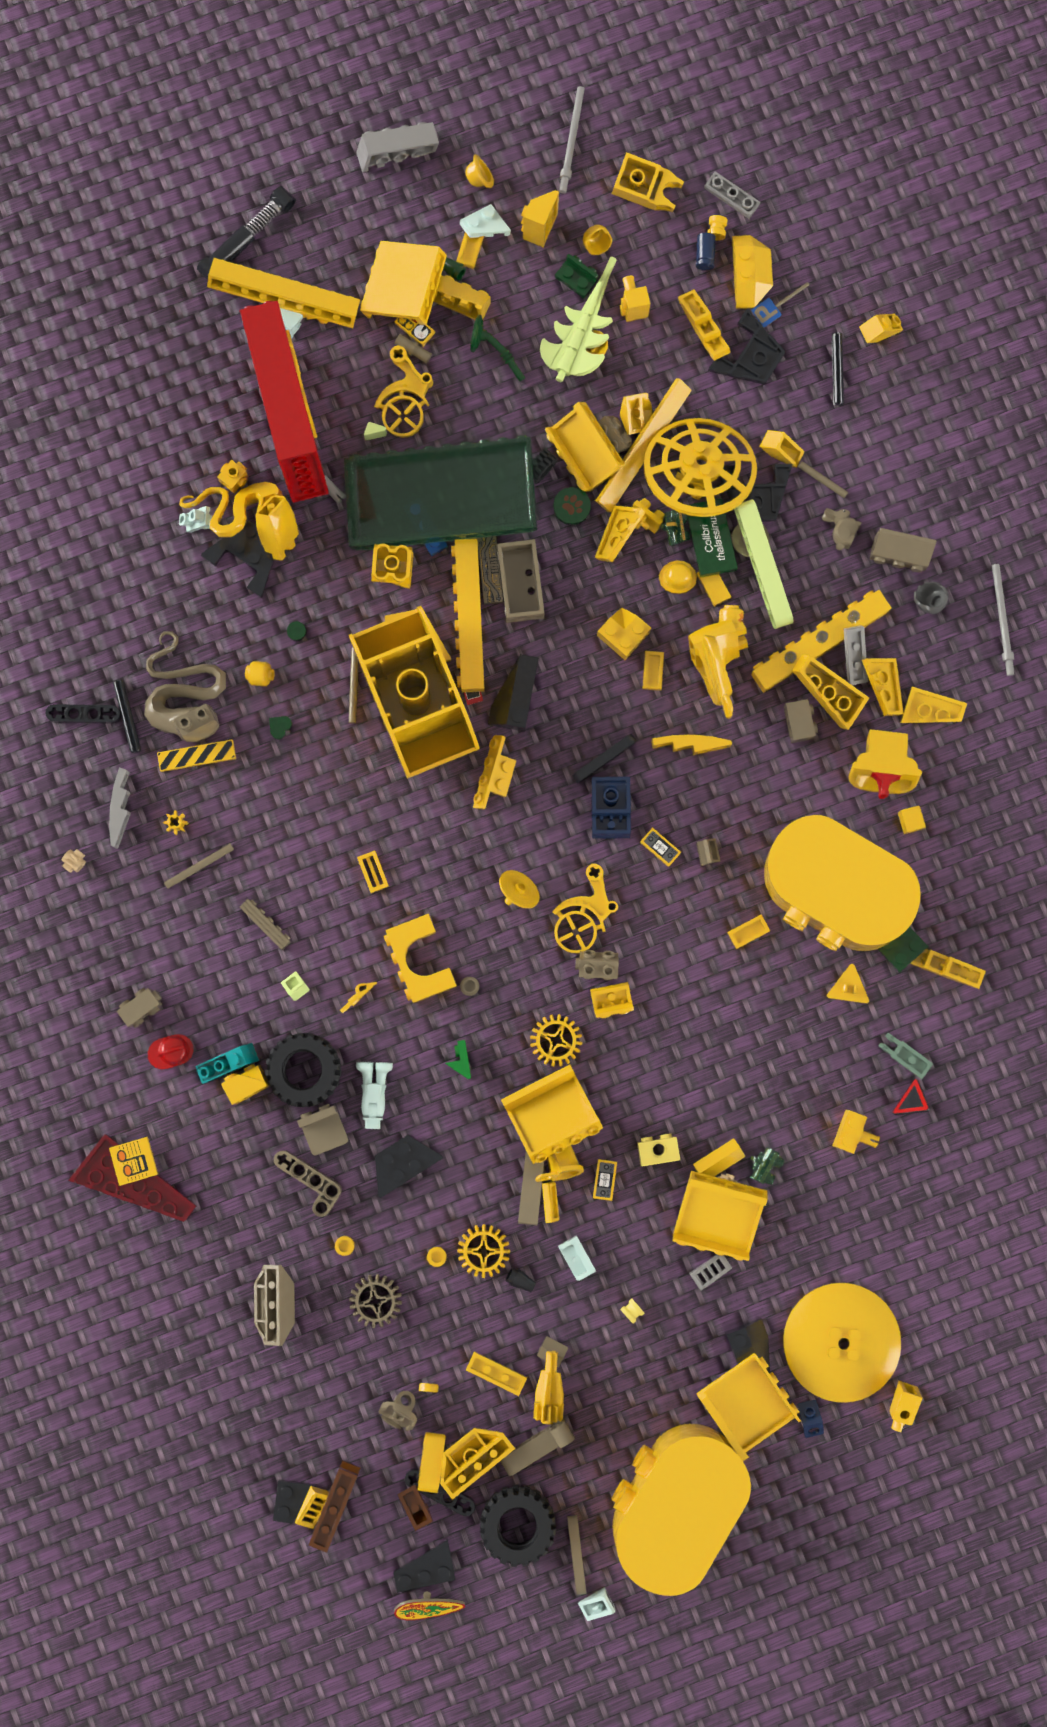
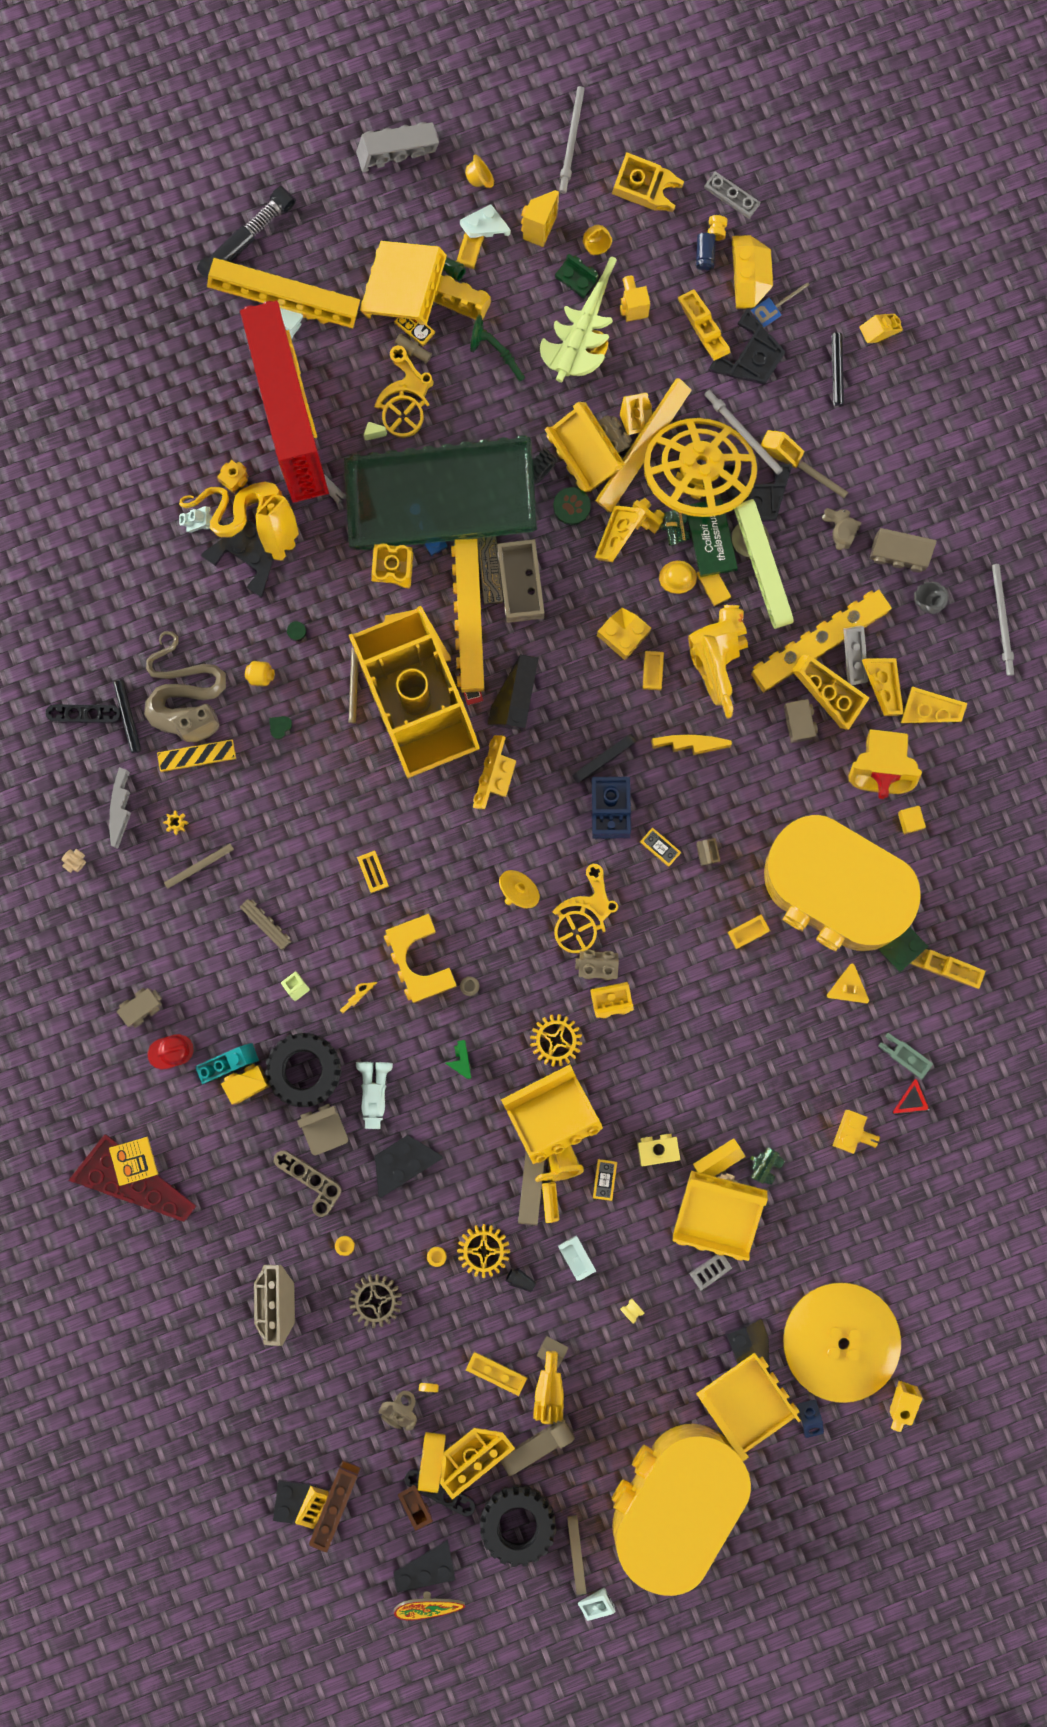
none -> light grey bar [705,390,783,475]

